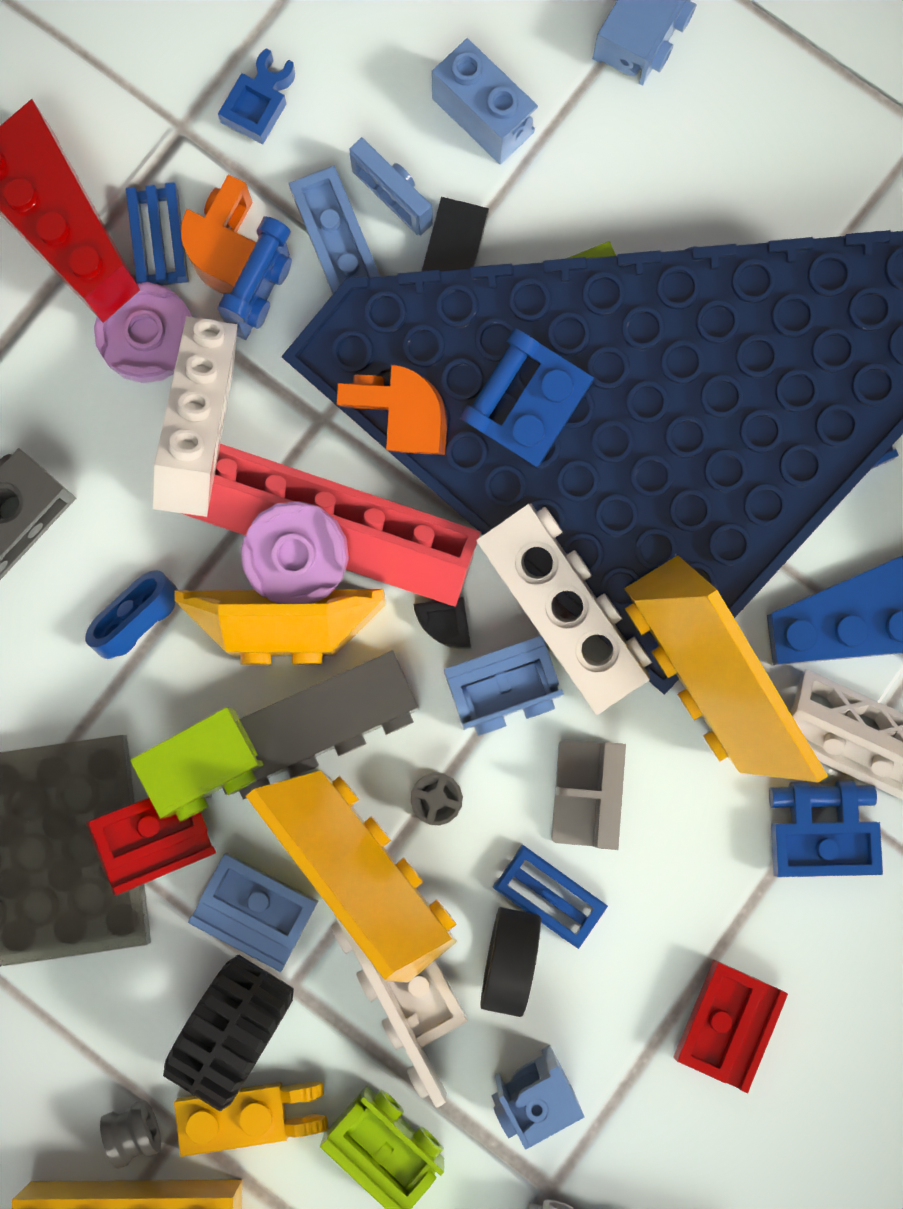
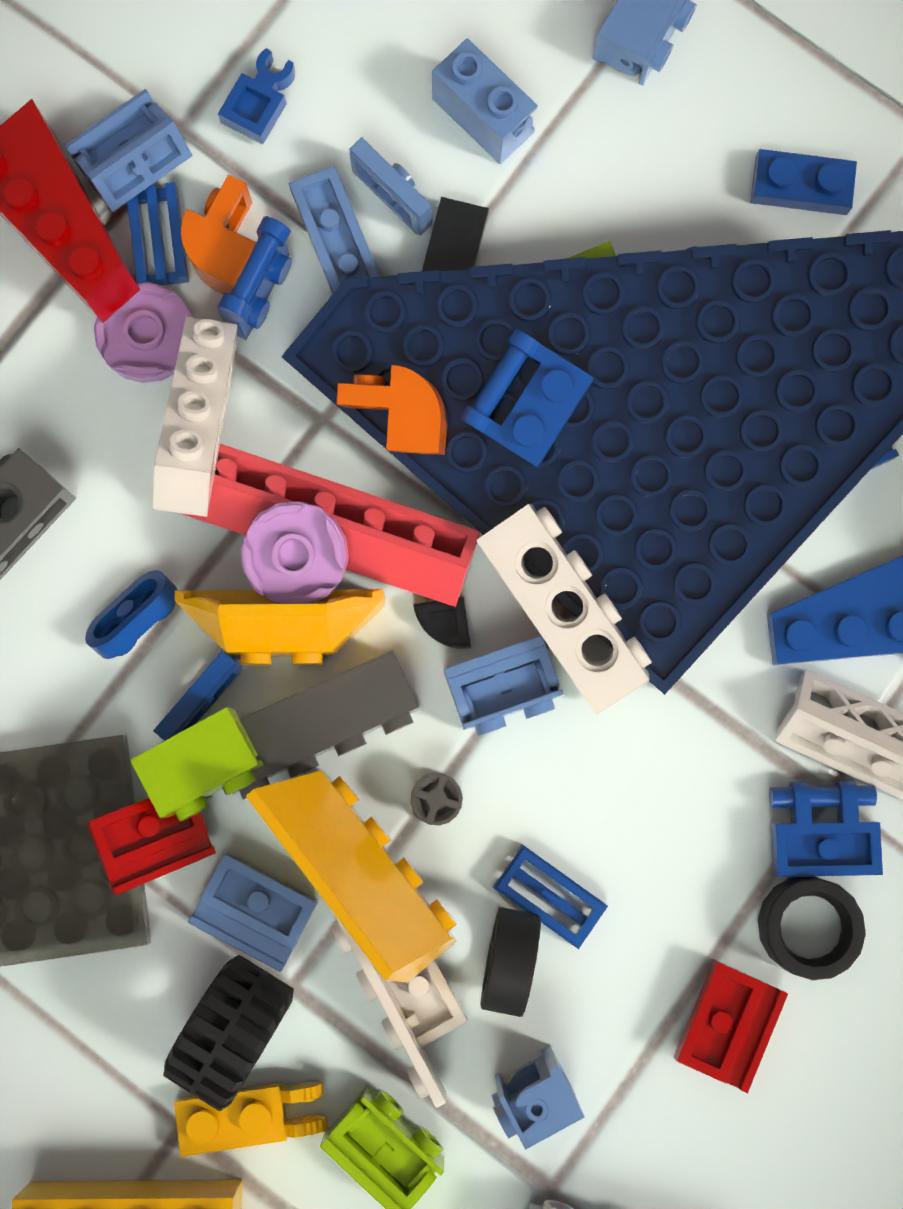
dark grey wheel [100,1100,161,1169] -> none
light grey panel [551,740,626,850] -> none
yellow slope [624,555,828,782] -> none
none -> medium blue hinge [64,89,193,212]
none -> blue tile [153,651,243,741]
none -> blue plate [750,149,857,215]
none -> black tyre [757,877,866,980]

